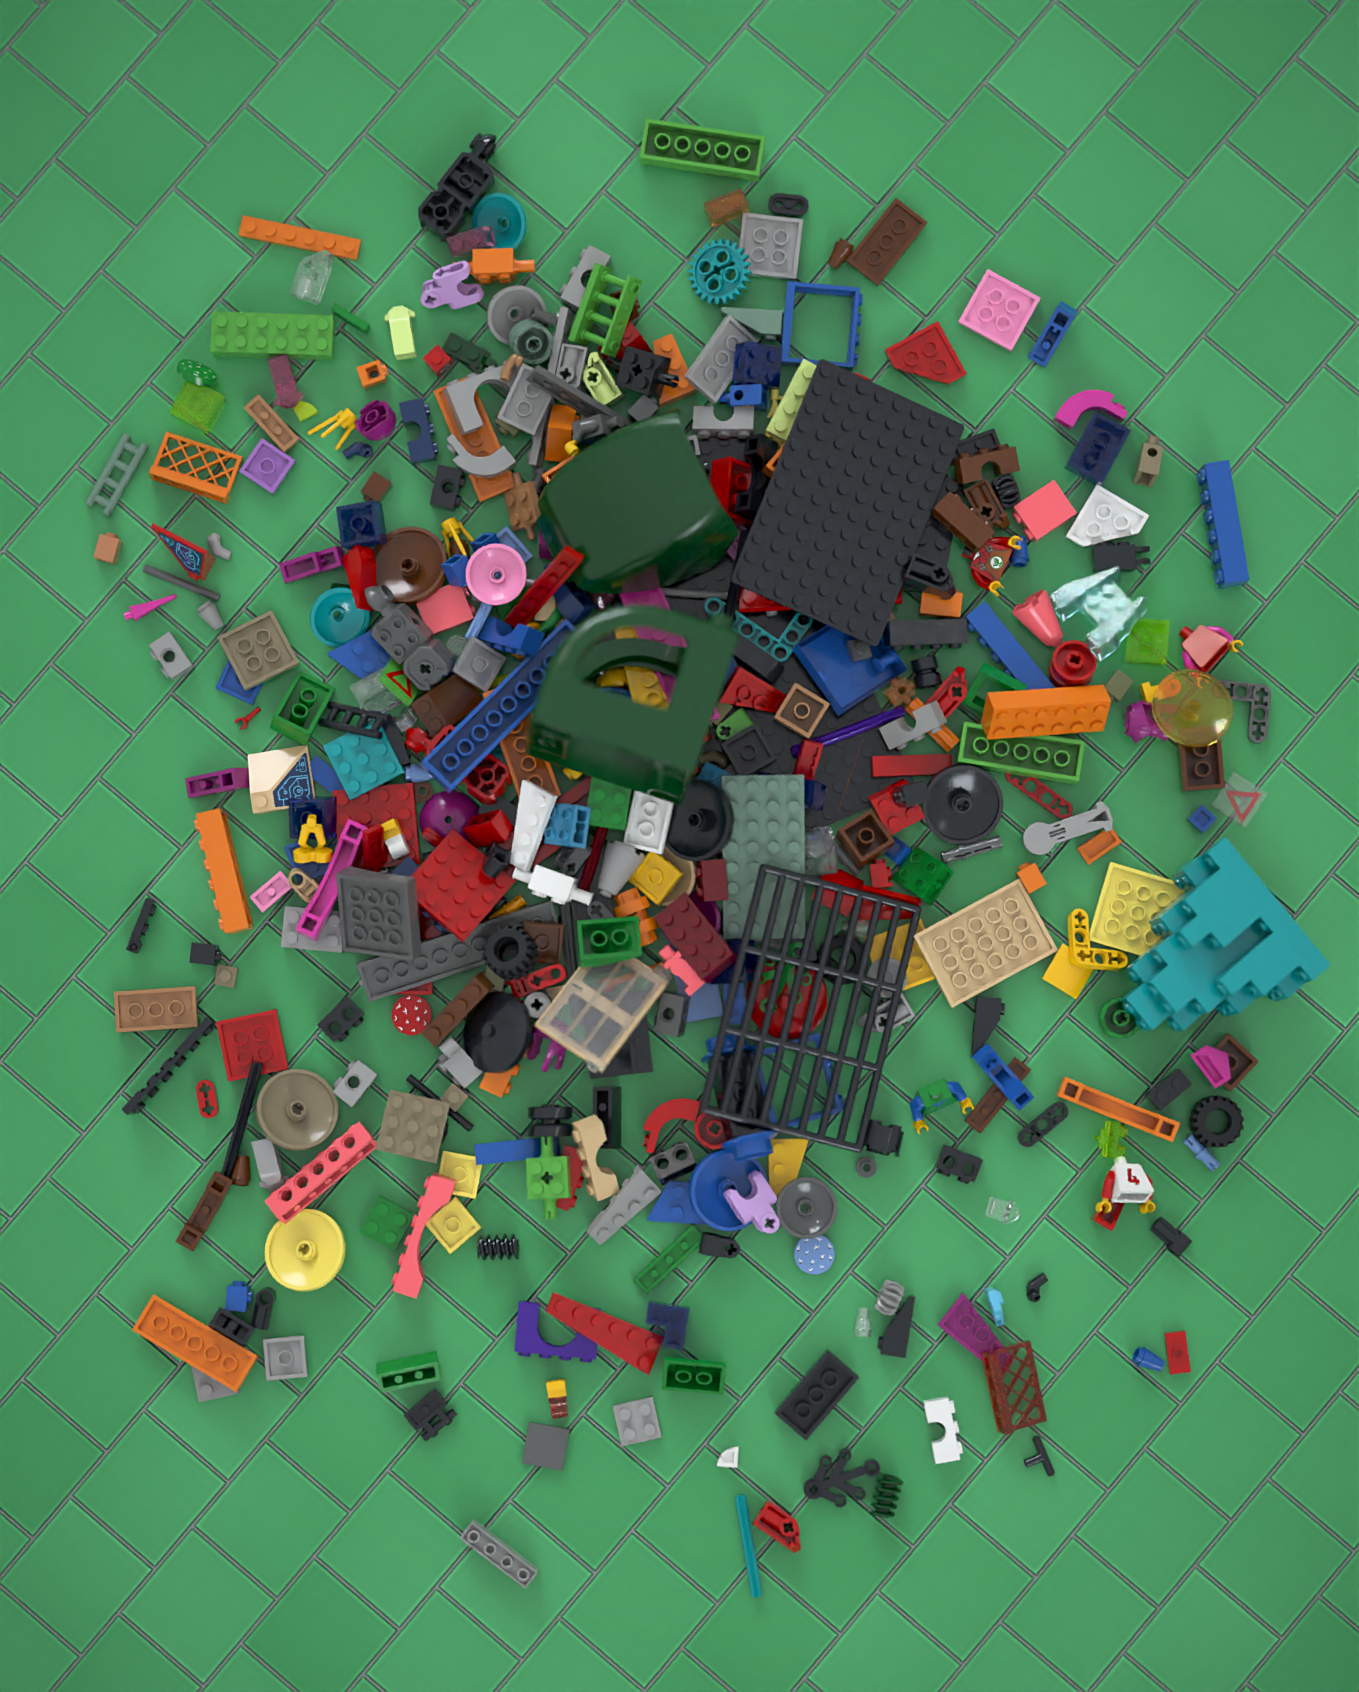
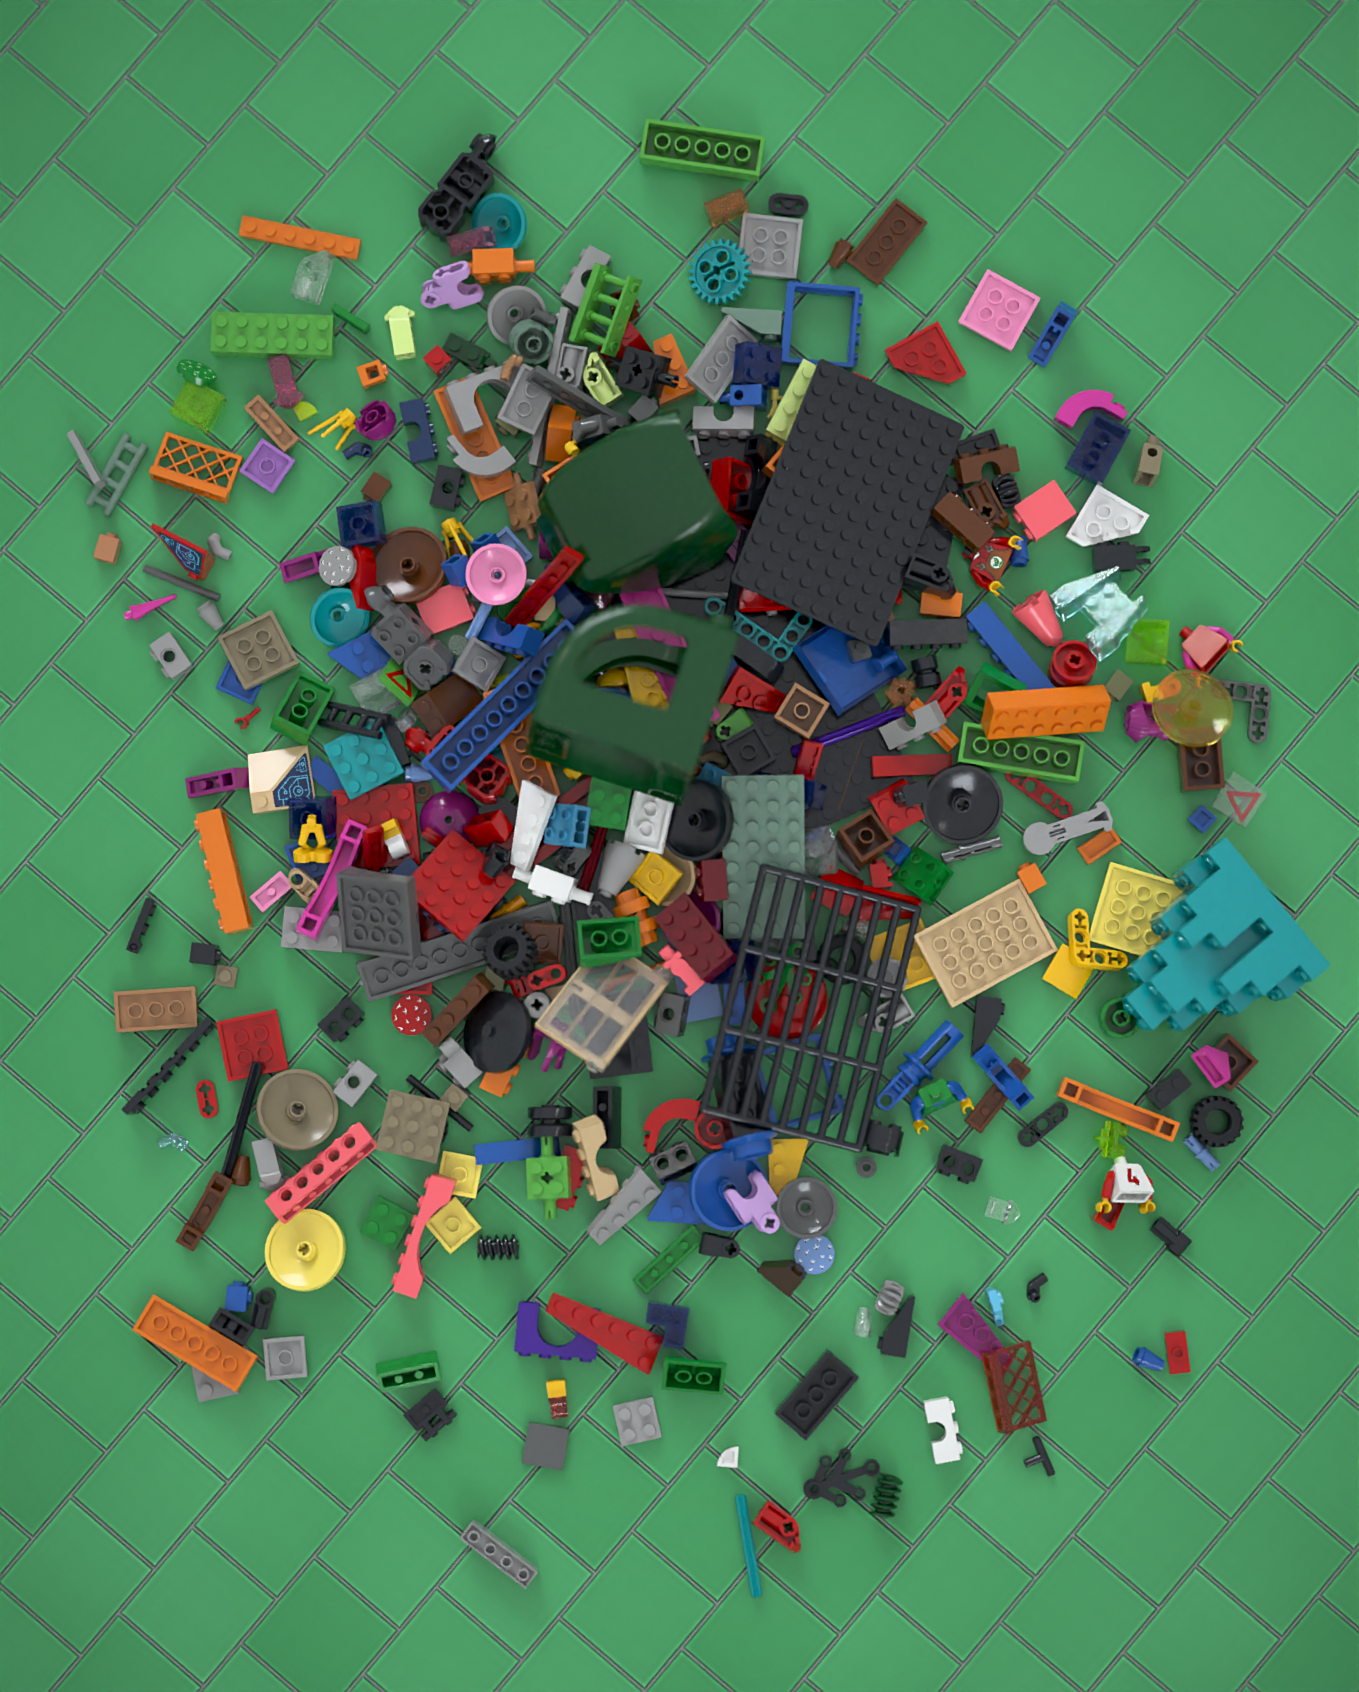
blue brick [1197,460,1250,589] -> none
none -> light grey tile [67,430,106,488]
none -> clear light blue arm [157,1133,188,1151]
none -> light grey tile [319,546,357,587]
none -> dark brown slope [757,1260,807,1297]
none -> blue piece [875,1020,964,1111]

